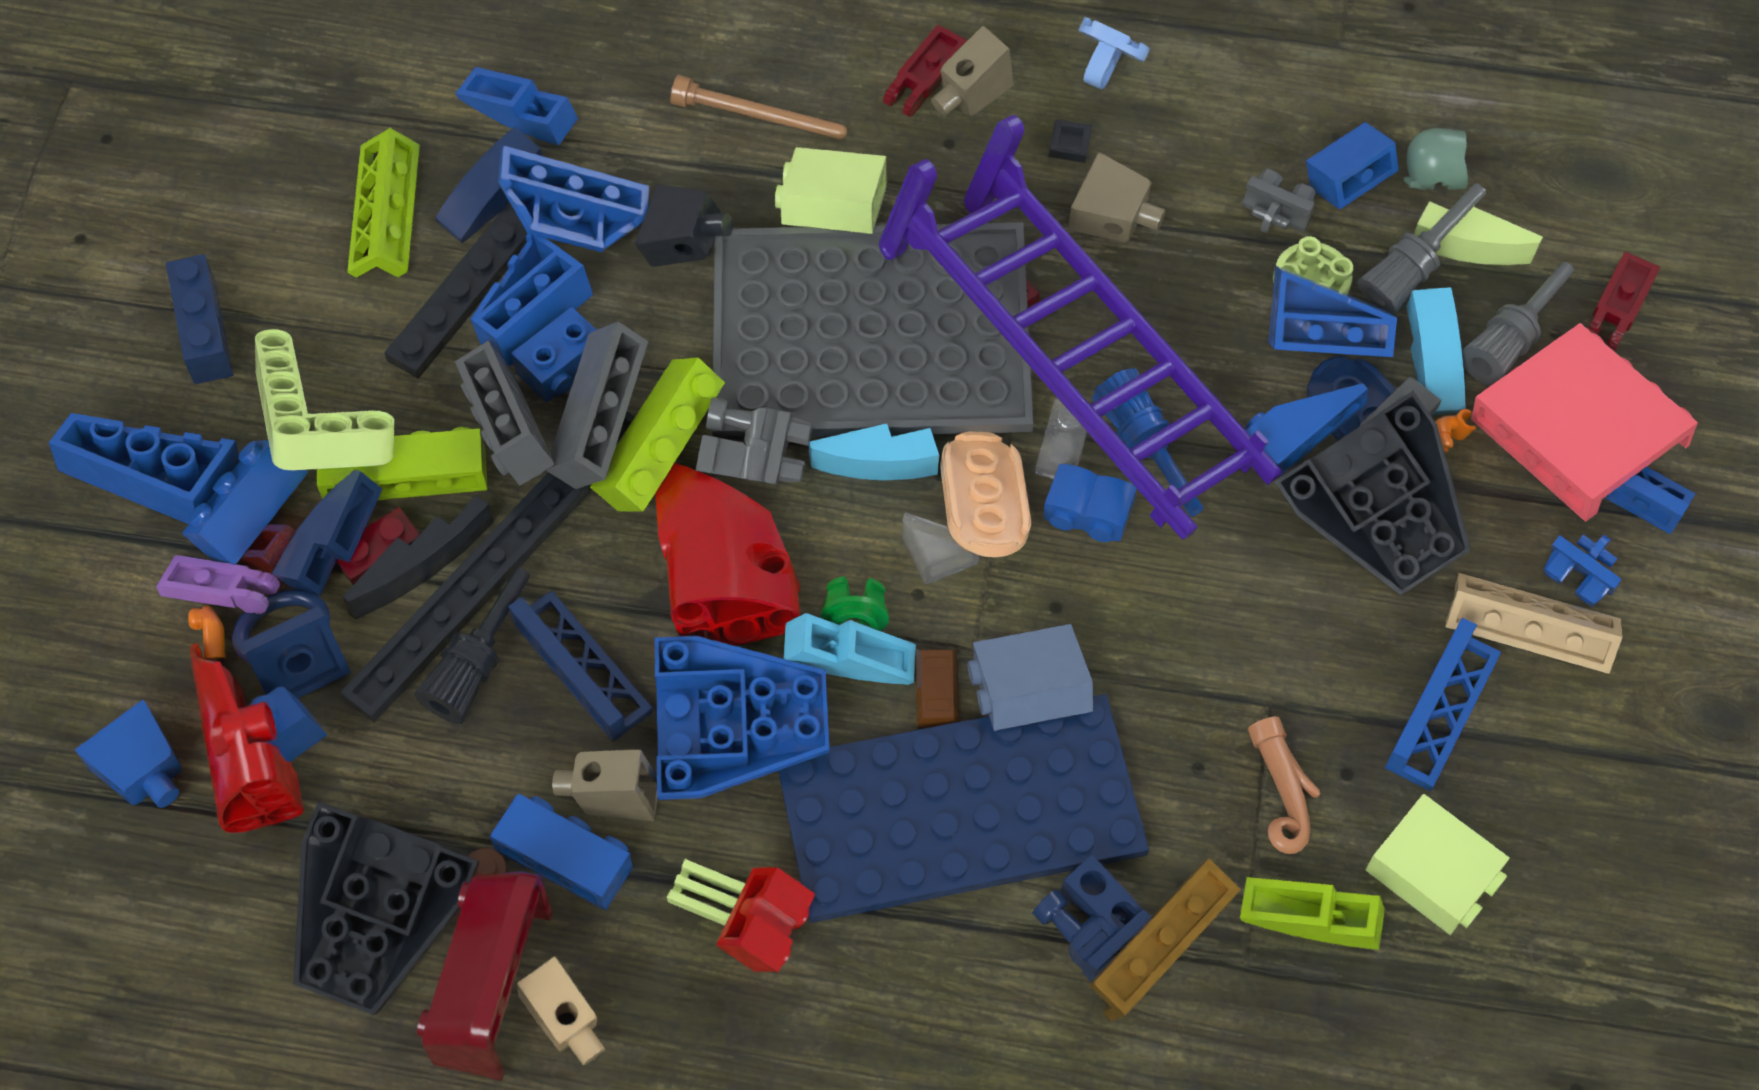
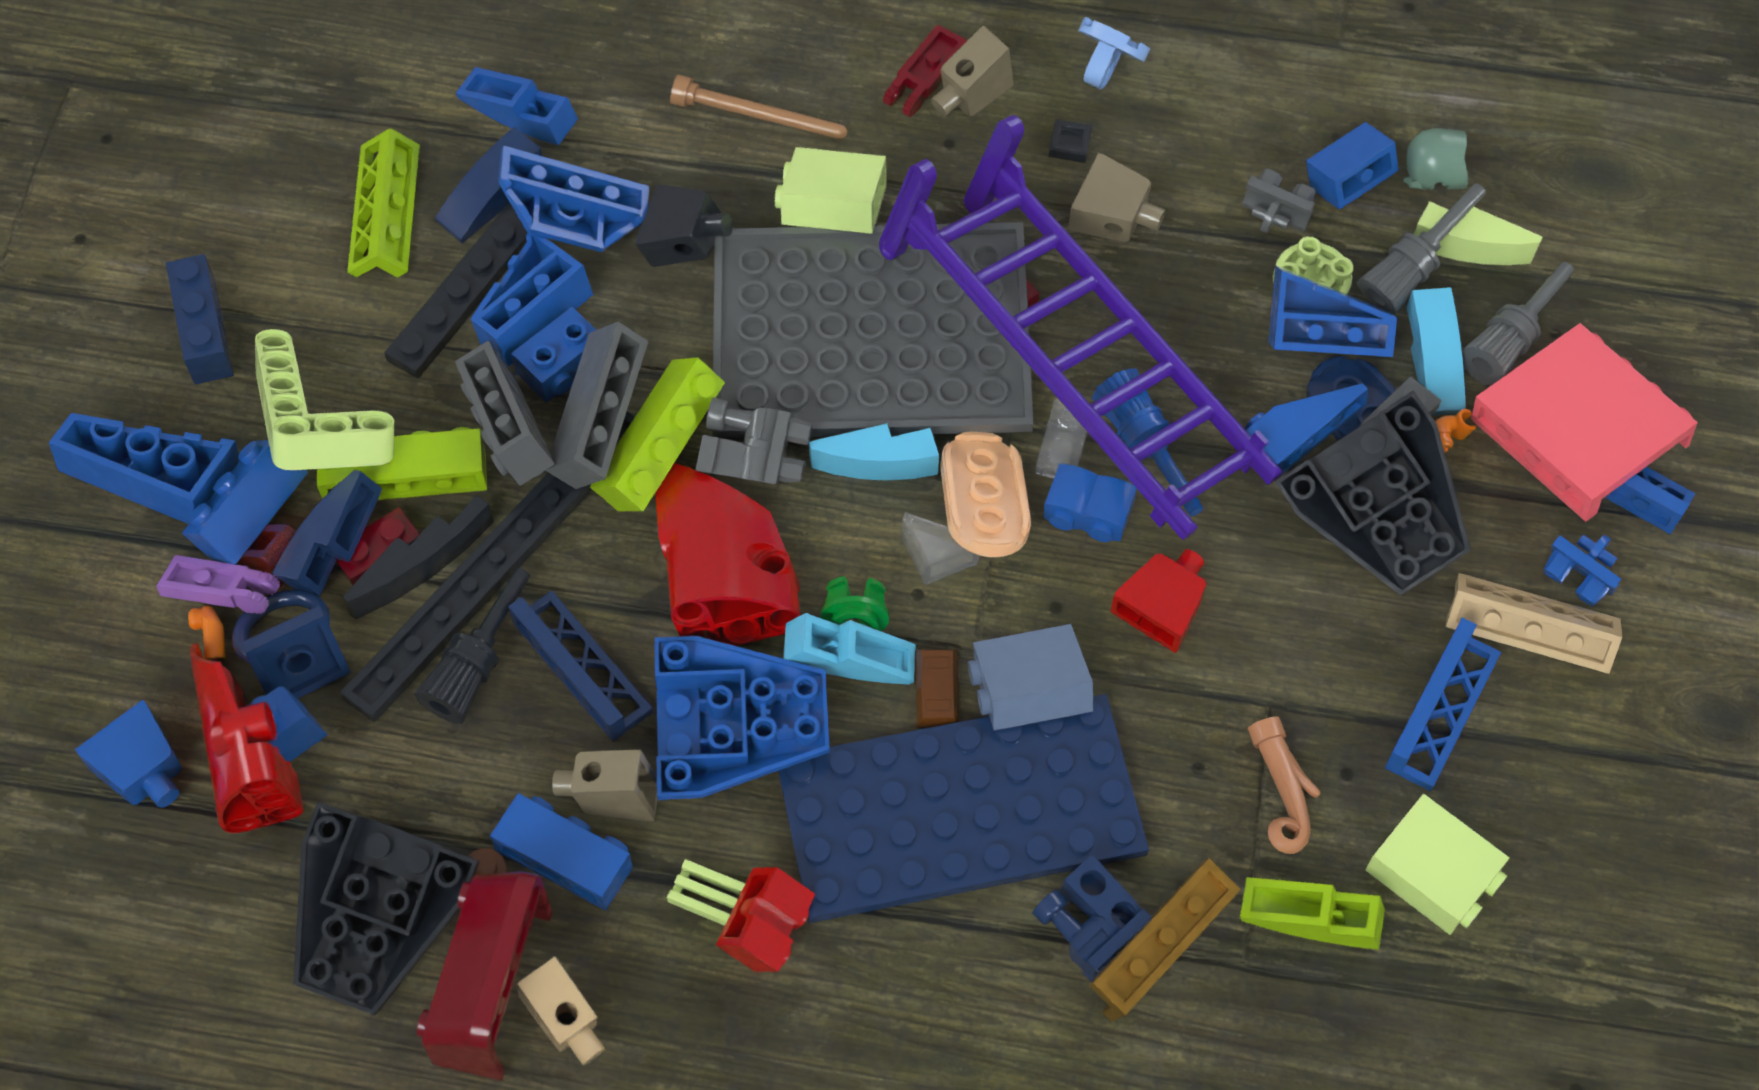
dark red hinge [1588,251,1661,352] -> none
none -> red torso [1110,549,1207,653]

